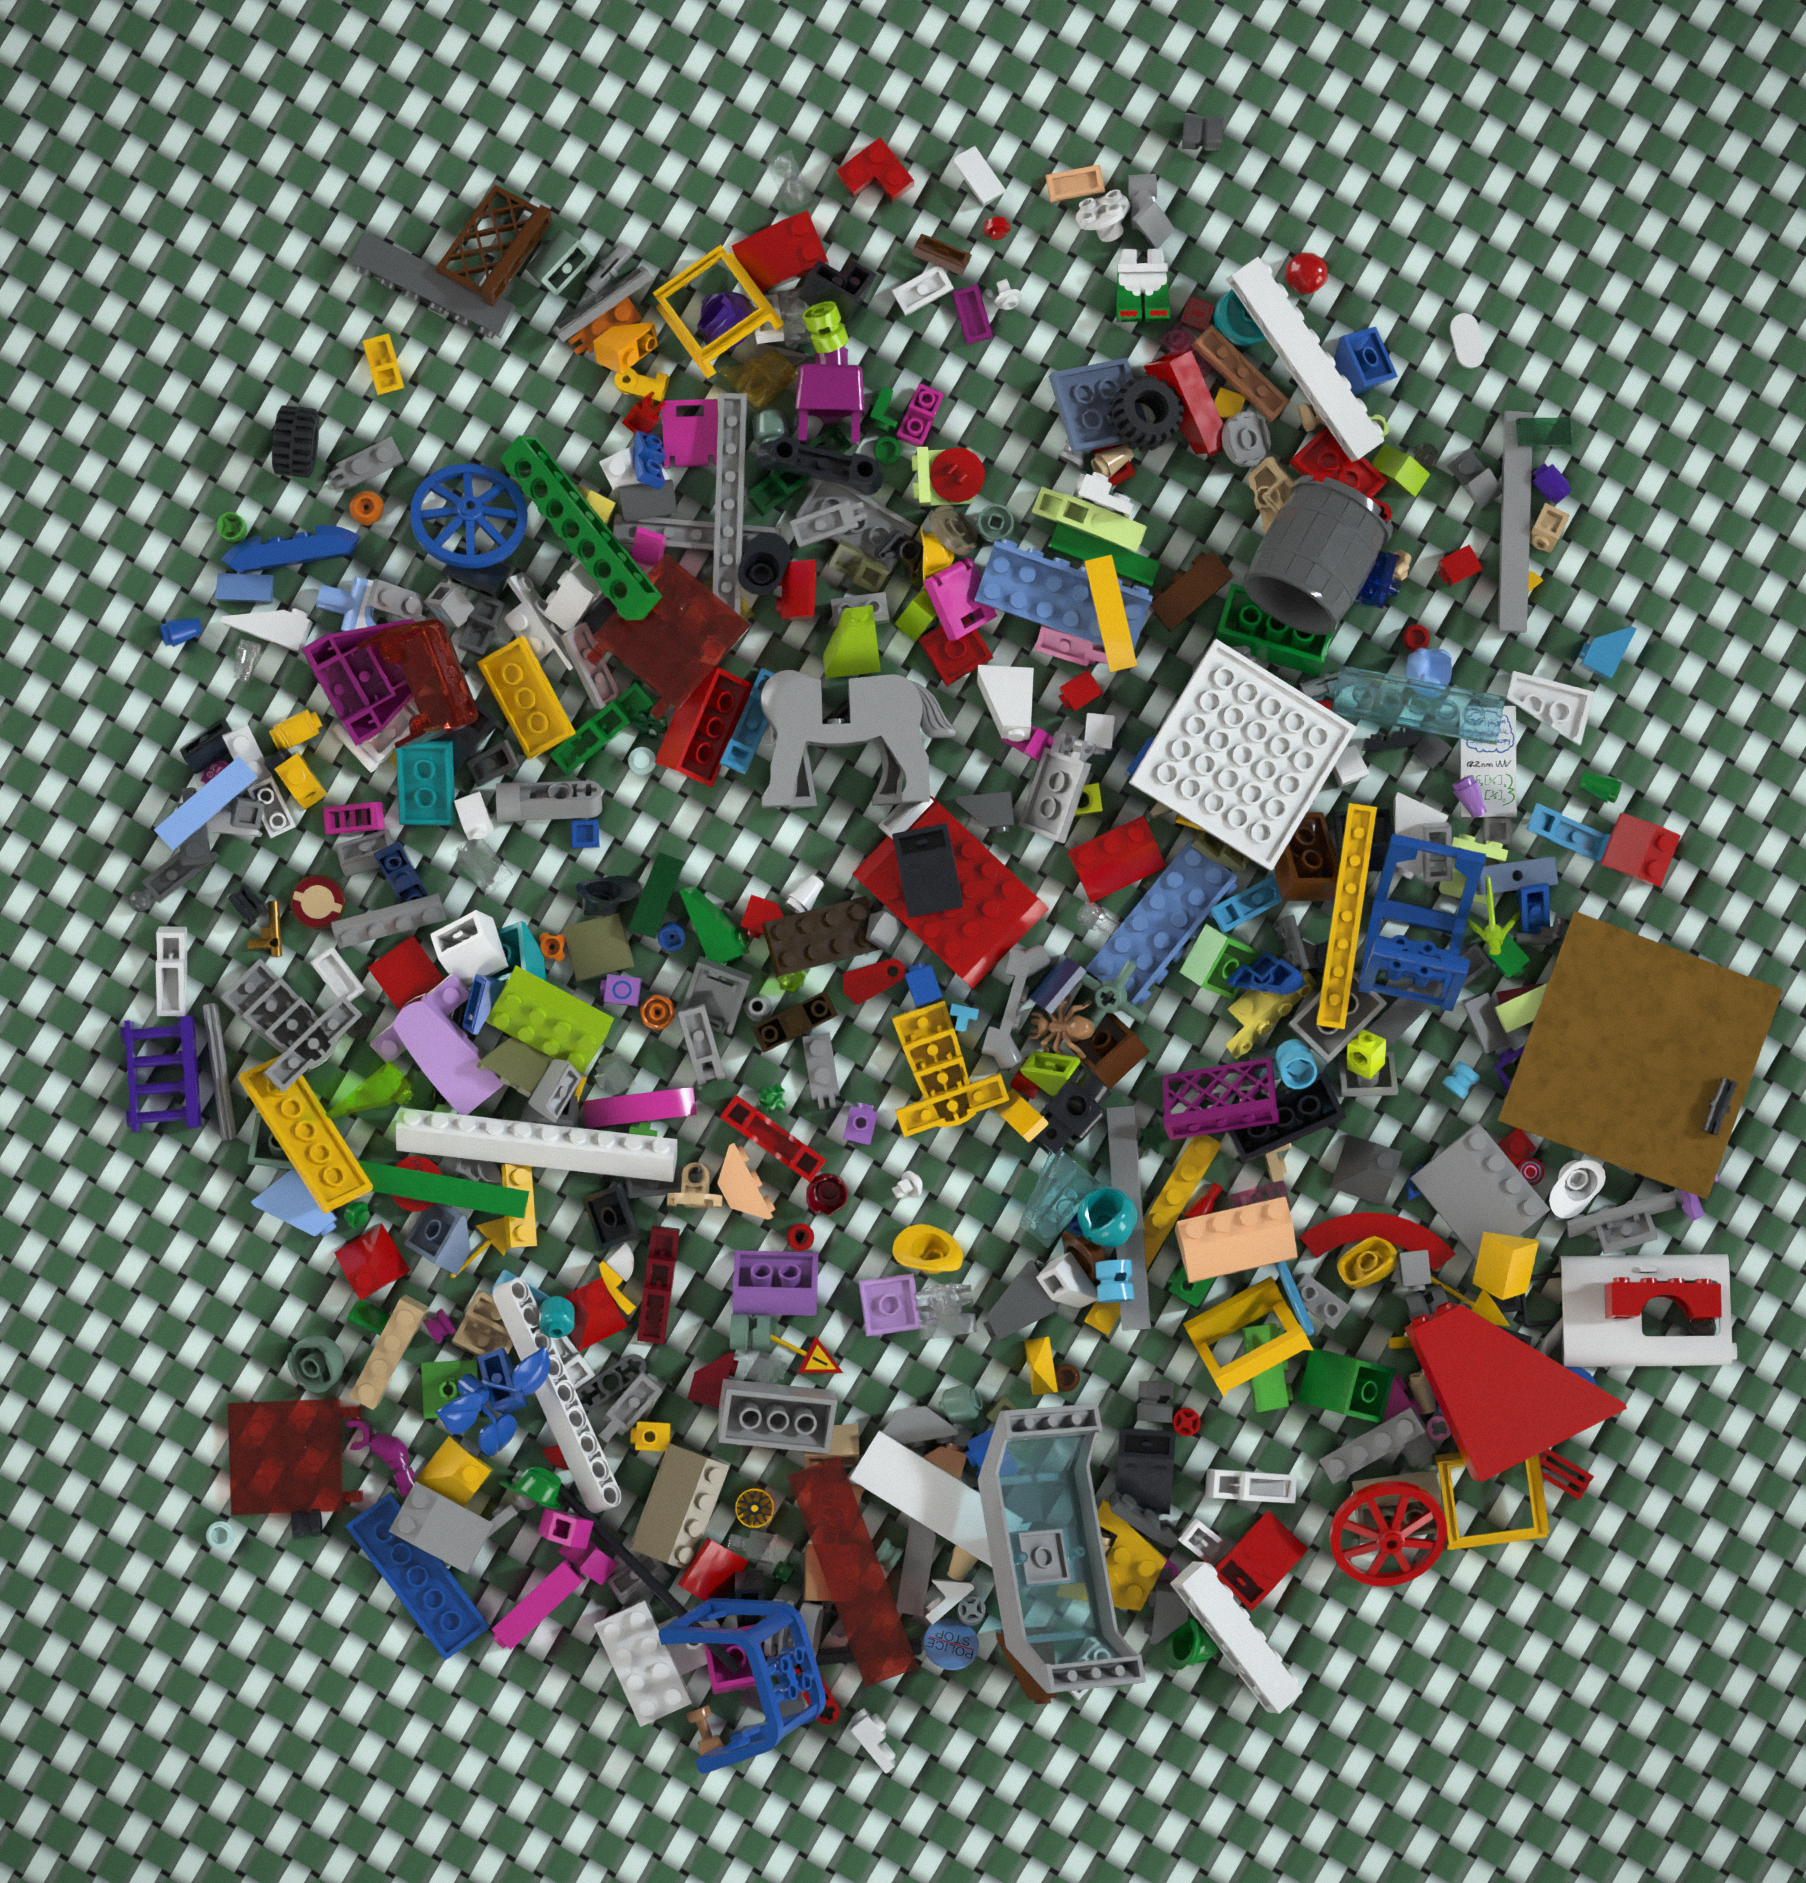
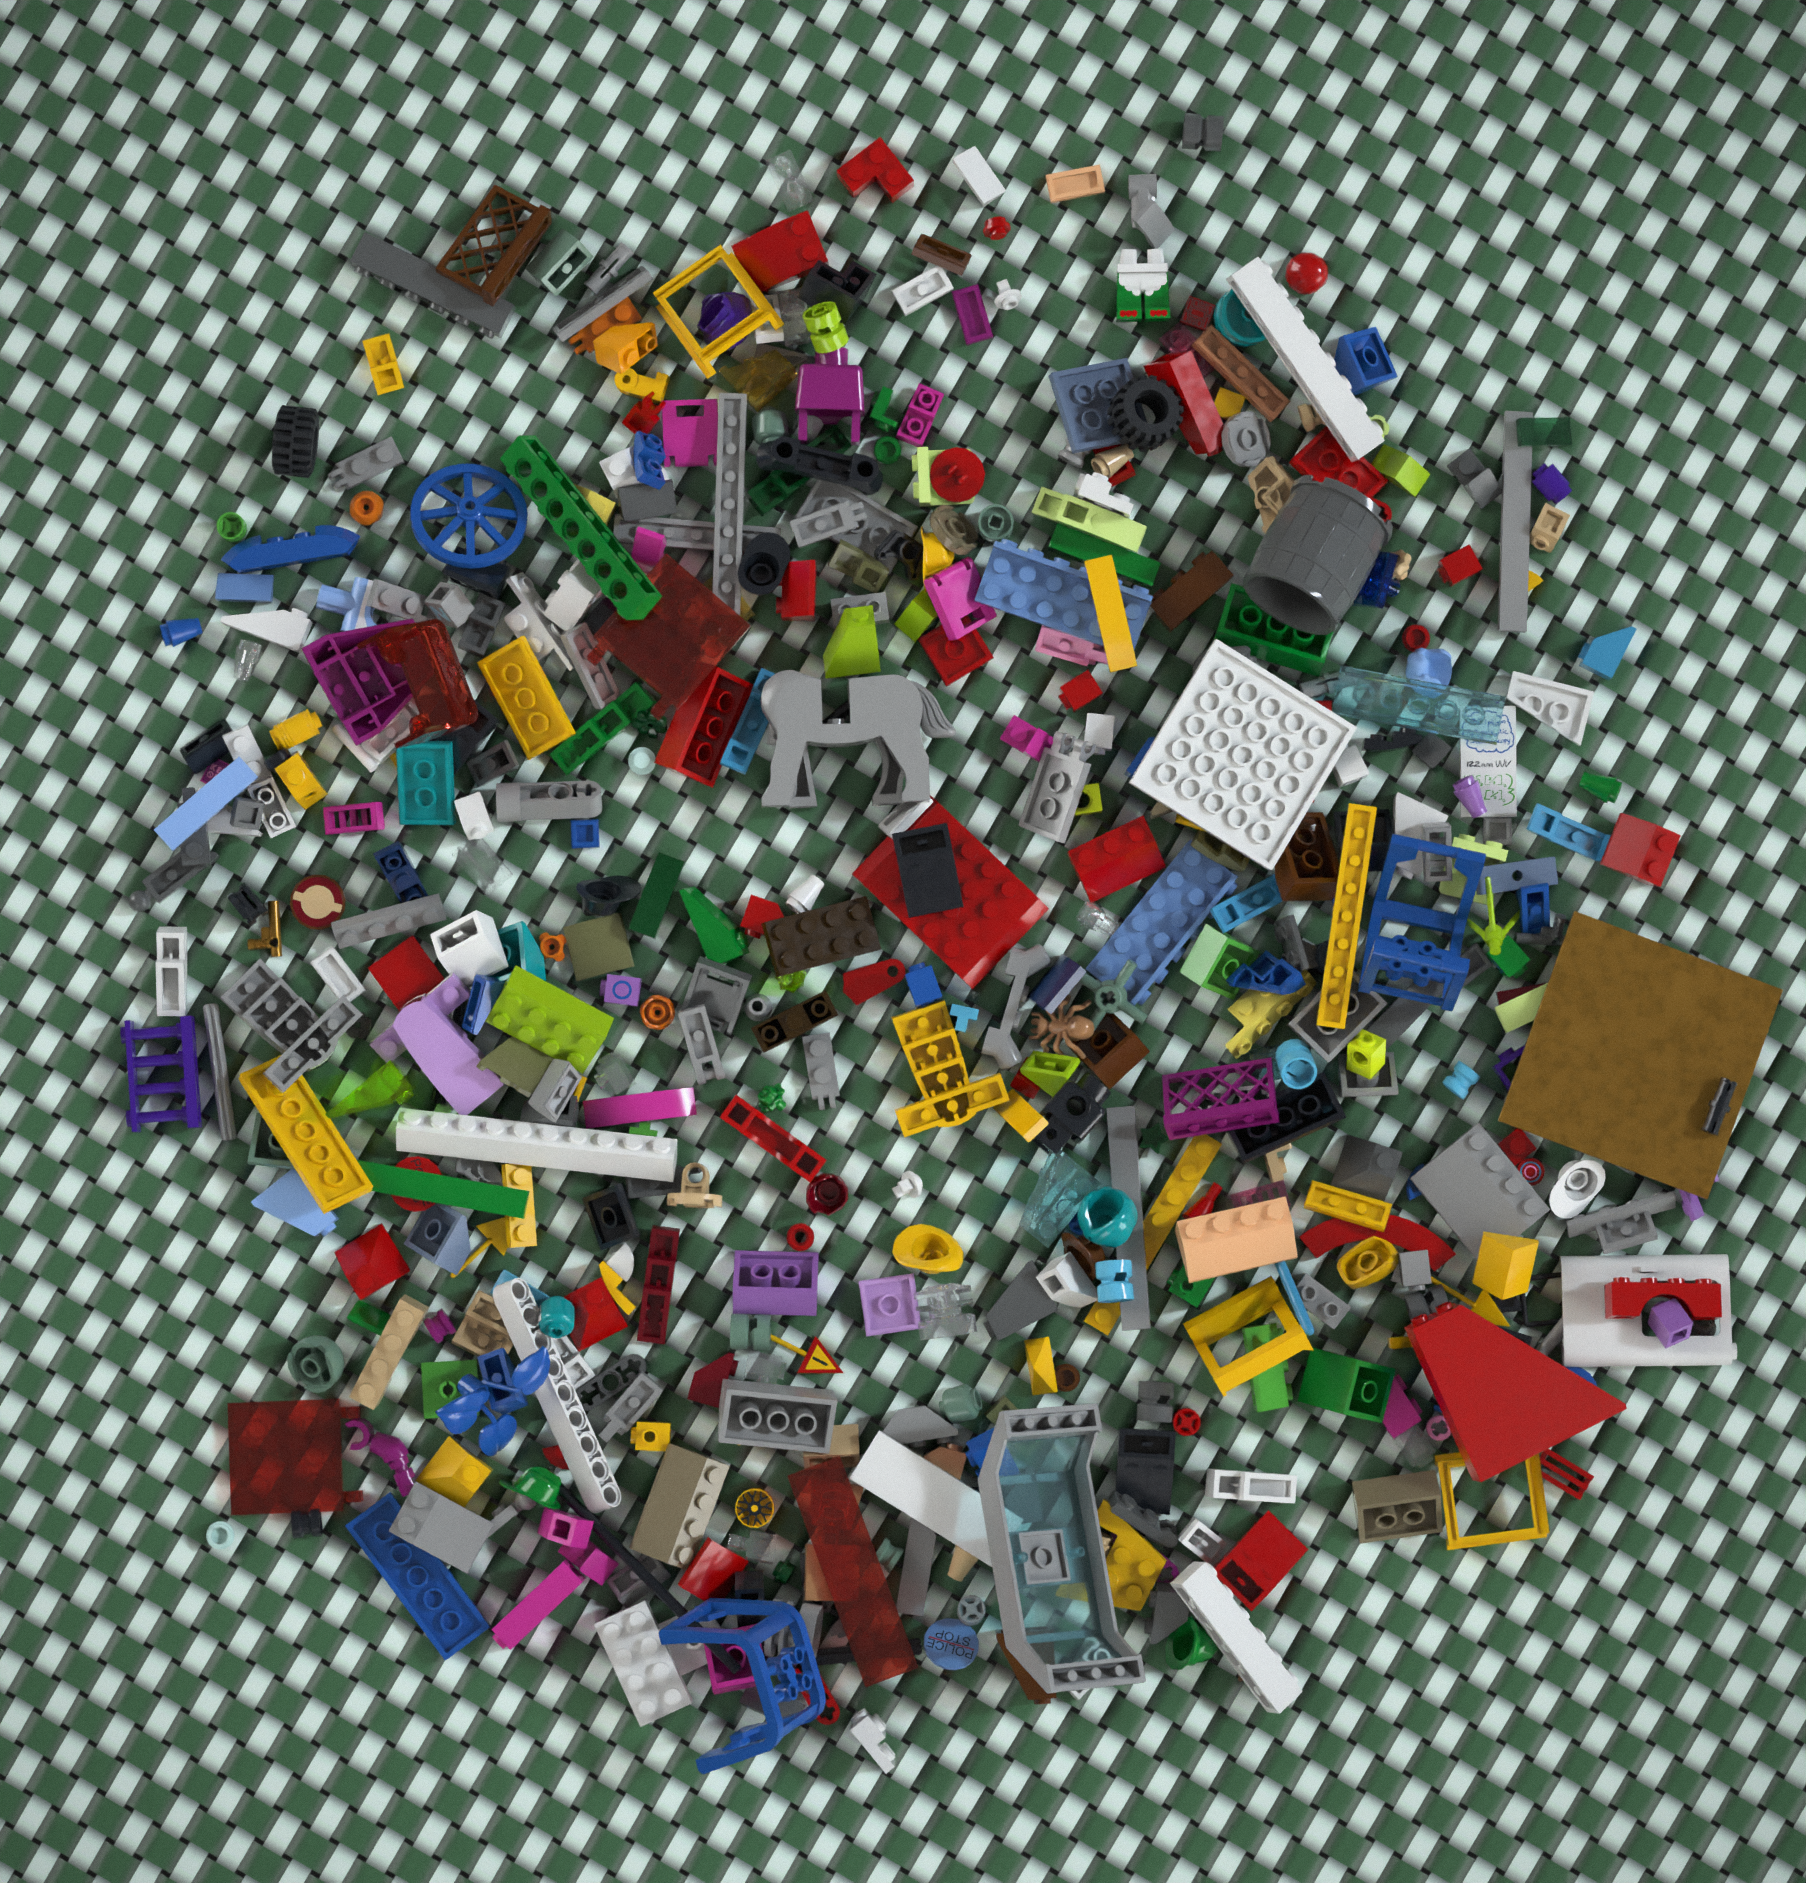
light grey slope [336,829,393,877] -> none
green plate [344,1201,369,1229] -> none
blue tile [658,922,686,951] -> none
medium nougat piece [685,1705,724,1756] -> none
light nougat slope [717,1143,776,1220] -> none
medium lavender brick [843,1102,878,1145] -> none
slope [866,911,902,951] -> none
white slope [925,1579,975,1625] -> none
dark grey slope [955,791,1014,833] -> none
white slope [977,665,1034,742] -> none
white plate [1076,190,1130,242] -> none
light grey plate [1319,1406,1428,1484] -> none
red wheel [1329,1481,1447,1586] -> none
tan cone [1408,1371,1436,1414] -> none
clear smoke plate [1413,441,1439,467] -> none
white tile [1450,313,1485,369] -> none
light grey slope [1463,993,1510,1054] -> none
none -> yellow tile [1304,1180,1392,1232]
none -> medium lavender brick [1648,1298,1693,1349]

